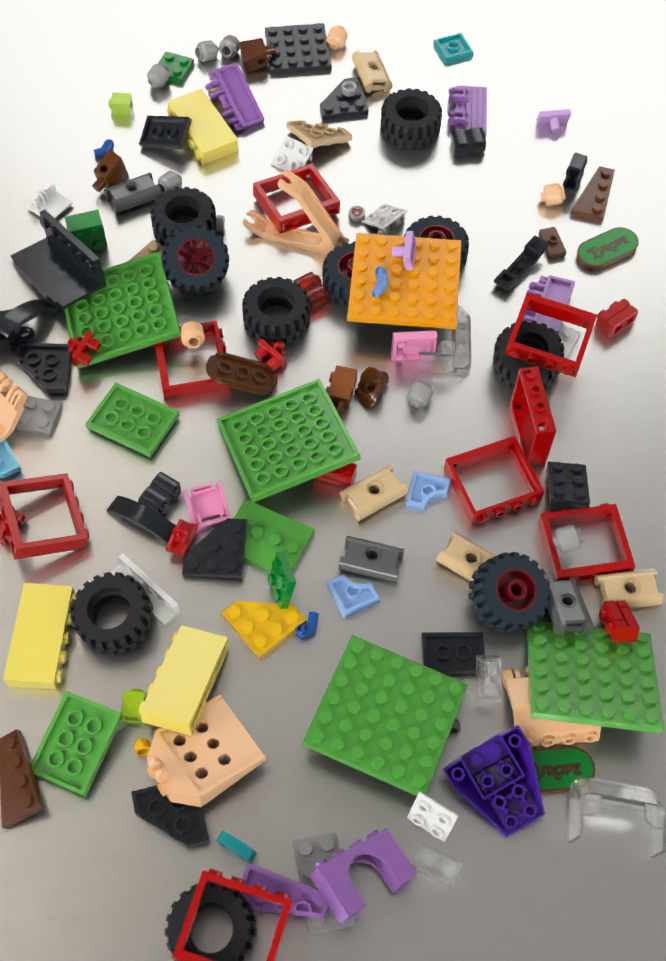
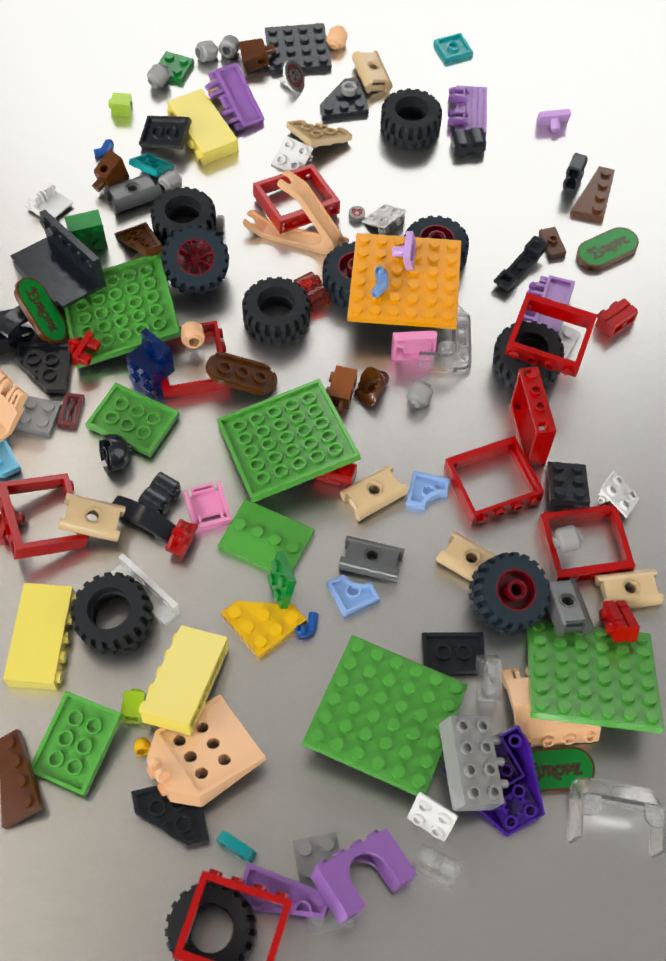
black plate [182,518,247,579] -> none
red hips [254,338,287,372] -> none
light nougat head [540,183,565,207] -> none
none -> tile [14,277,68,344]
none -> dark red tile [57,392,85,430]
none -> tan piece [58,493,126,542]
none -> black cylinder [99,434,132,472]
none -> reddish brown wing [114,222,163,256]
none -> clear blue bracket [126,328,175,398]
none -> teal tile [128,153,175,177]
none -> shield [278,60,305,92]
none -> light grey piece [439,716,509,812]
none -> white hinge [597,471,640,518]

